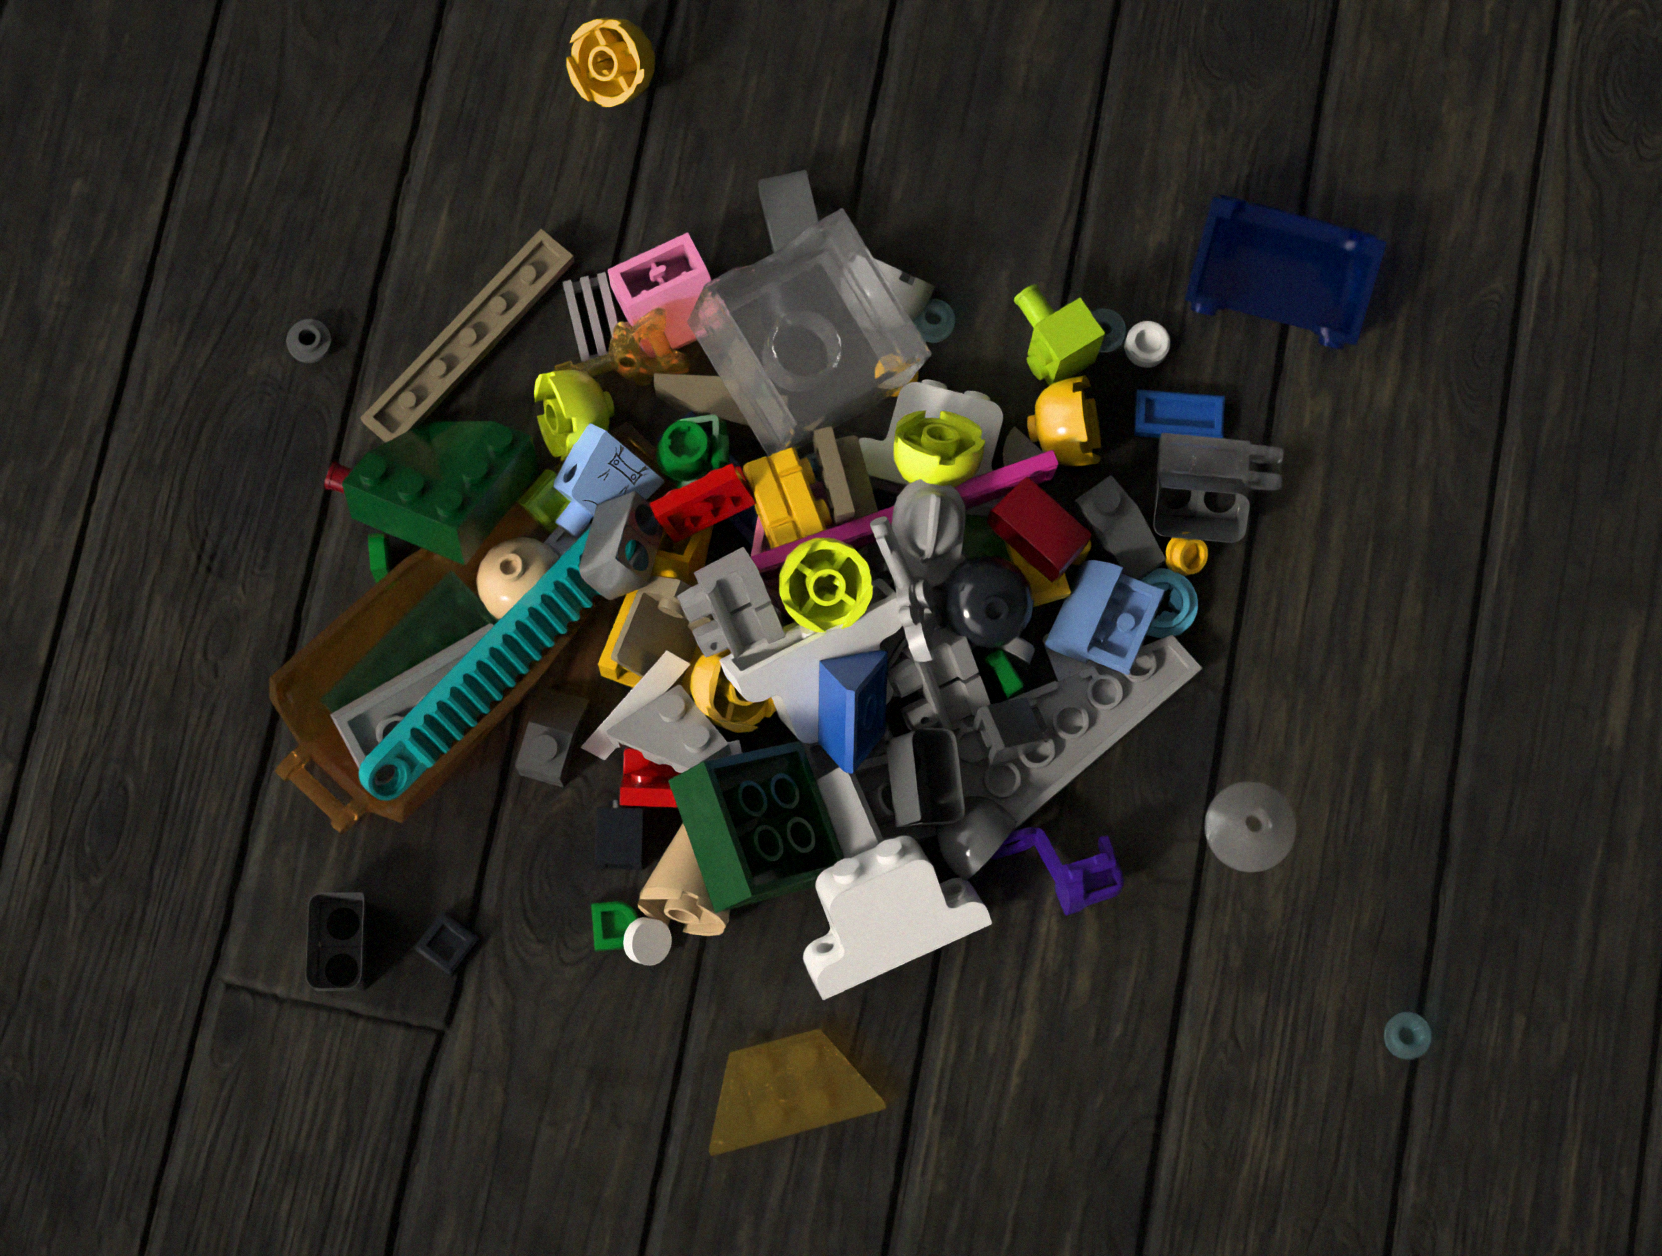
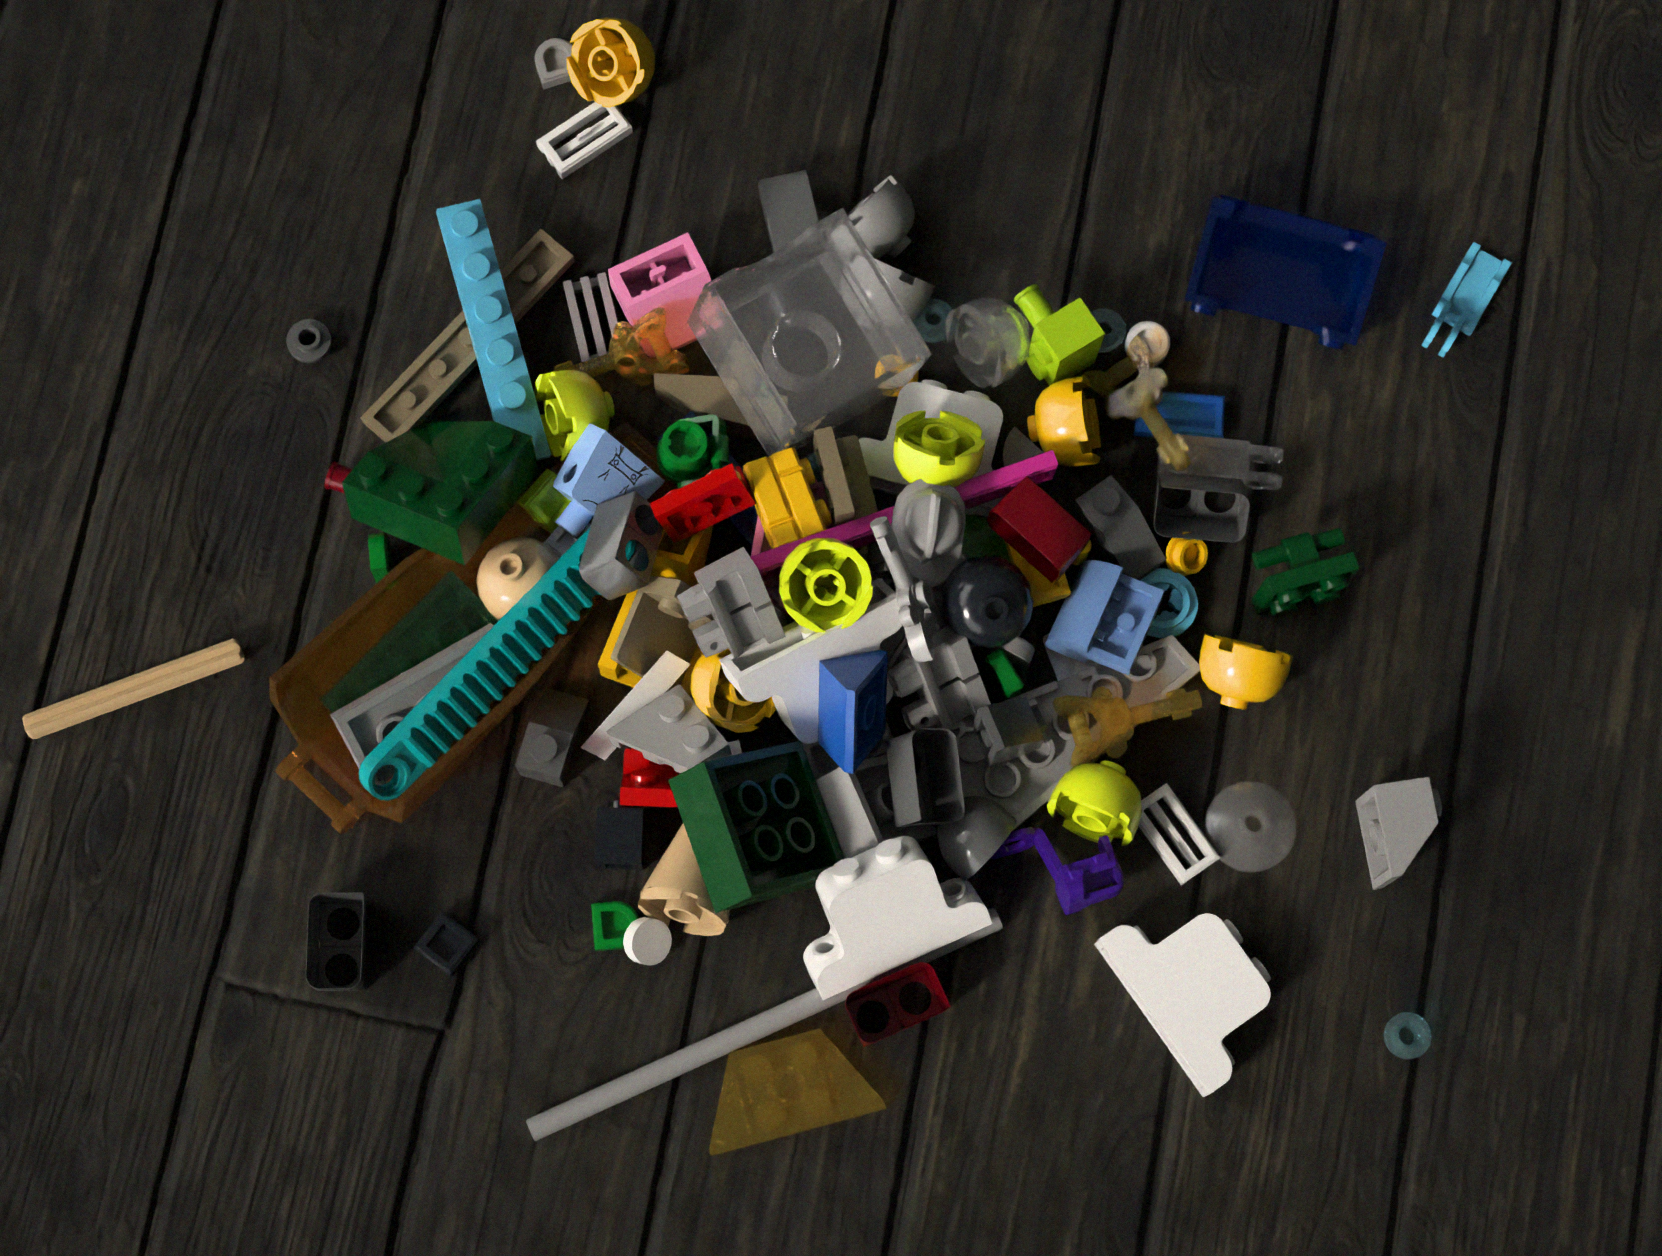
none -> tan axle [22,639,245,739]
none -> medium azure plate [436,199,551,461]
none -> light grey piece [526,908,1003,1141]
none -> light grey tile [535,38,573,90]
none -> white tile [536,102,633,179]
none -> light grey cylinder [829,174,915,259]
none -> dark red piece [844,962,951,1047]
none -> clear cylinder [945,297,1030,388]
none -> neon yellow cylinder [1047,760,1142,846]
none -> clear yellow piece [1052,686,1202,768]
none -> clear yellow piece [1082,335,1192,471]
none -> white brick [1094,913,1271,1097]
none -> white tile [1139,783,1220,886]
none -> yellow cylinder [1199,634,1293,710]
none -> dark green plate [1252,527,1359,617]
none -> light grey slope [1355,777,1442,890]
none -> medium azure arm [1421,242,1512,358]

